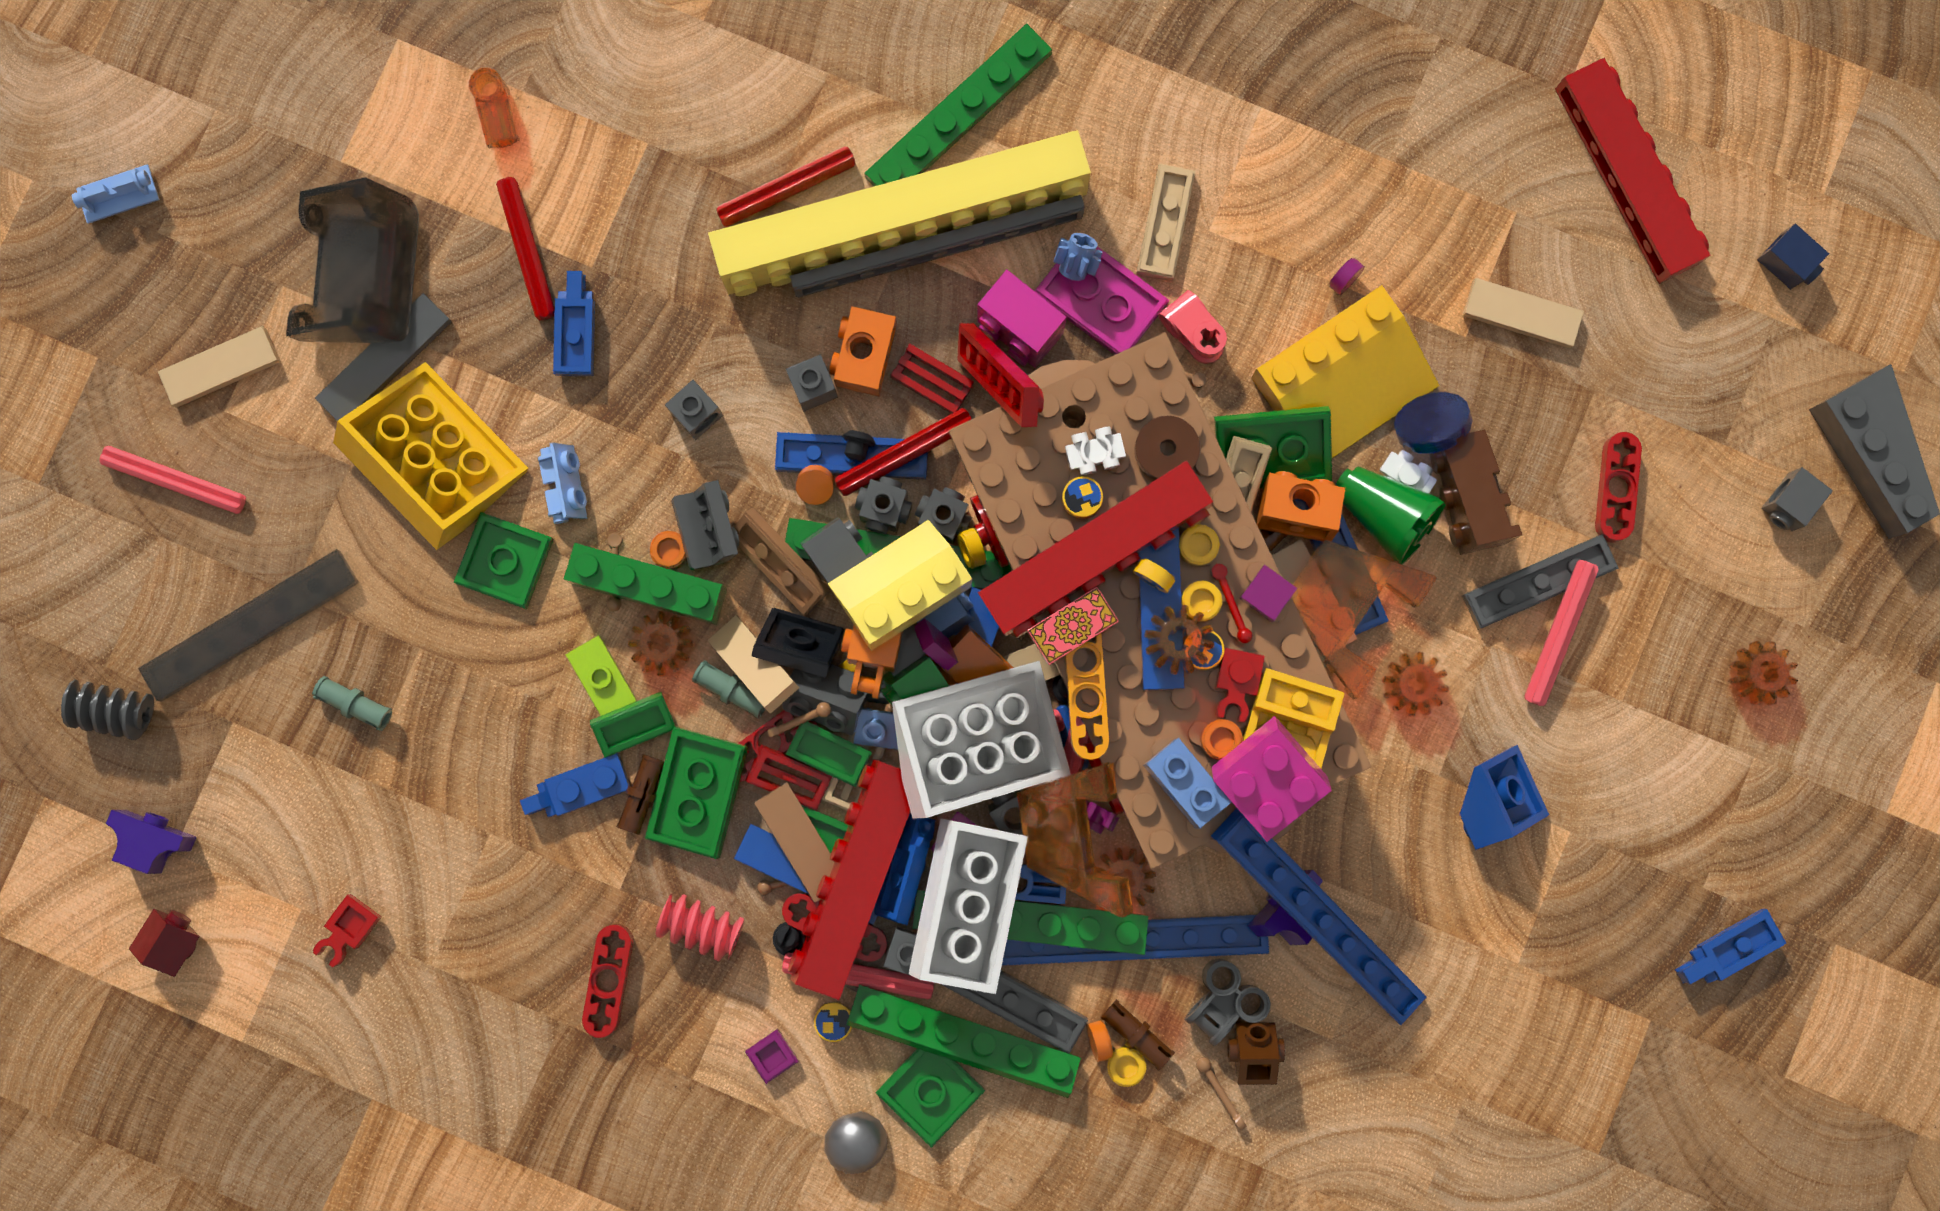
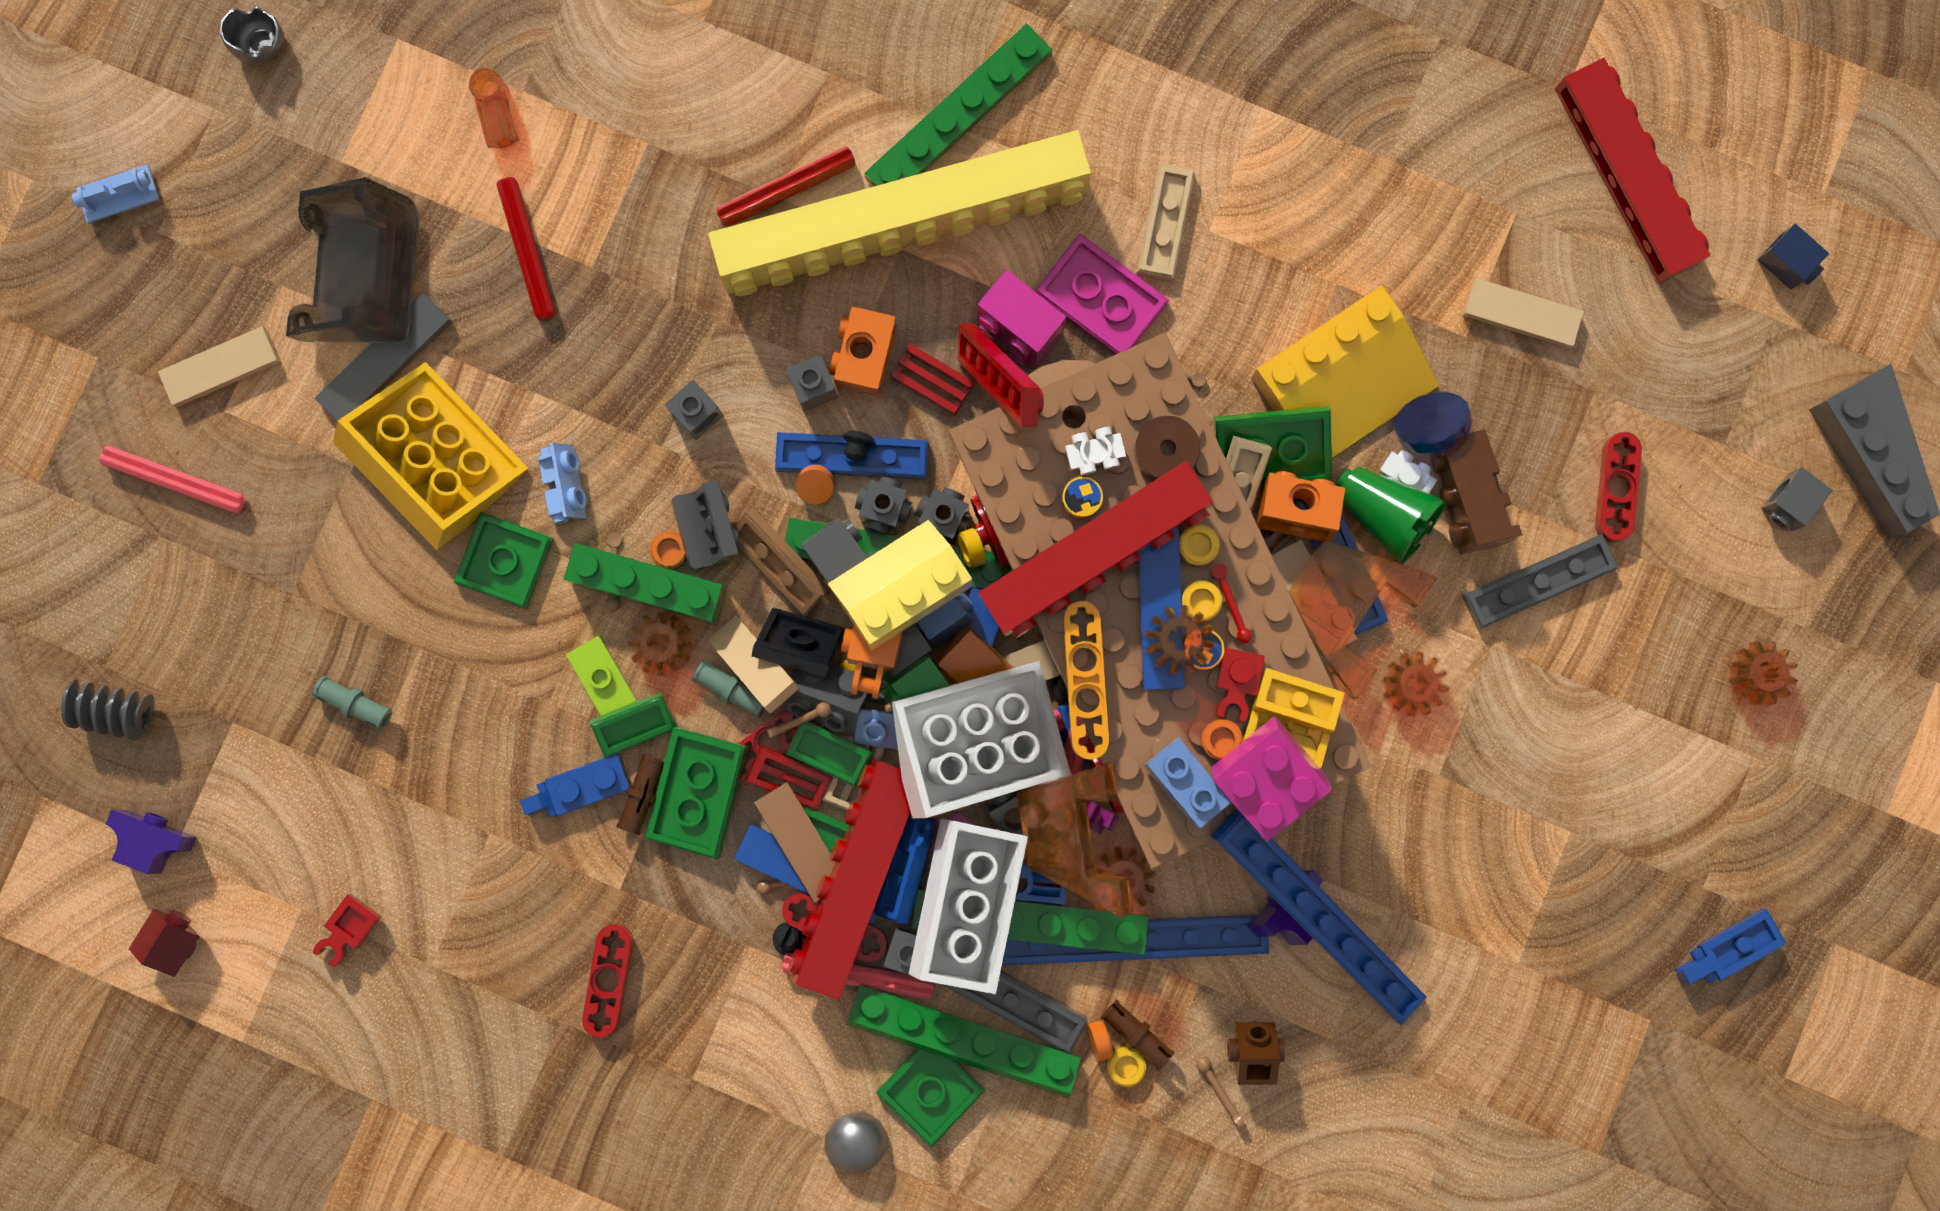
clear smoke tile [138,549,359,702] -> none
blue hinge [553,271,595,376] -> none
coral piece [656,893,744,961] -> none
magenta tile [745,1028,800,1084] -> none
dark grey tile [790,195,1085,298] -> none
tile [814,1002,852,1042] -> none
red axle [835,408,972,496] -> none
magenta tile [914,618,958,670] -> none
tile [1027,587,1119,665] -> none
medium blue gear [1054,233,1103,281] -> none
yellow tile [1133,558,1175,593] -> none
coral piece [1158,290,1227,364] -> none
dark grey piece [1184,959,1271,1046] -> none
magenta tile [1239,564,1298,622] -> none
magenta tile [1329,258,1365,295] -> none
blue slope [1460,745,1549,850] -> none
coral axle [1524,560,1599,706] -> none
none -> flat silver hair [219,6,284,63]

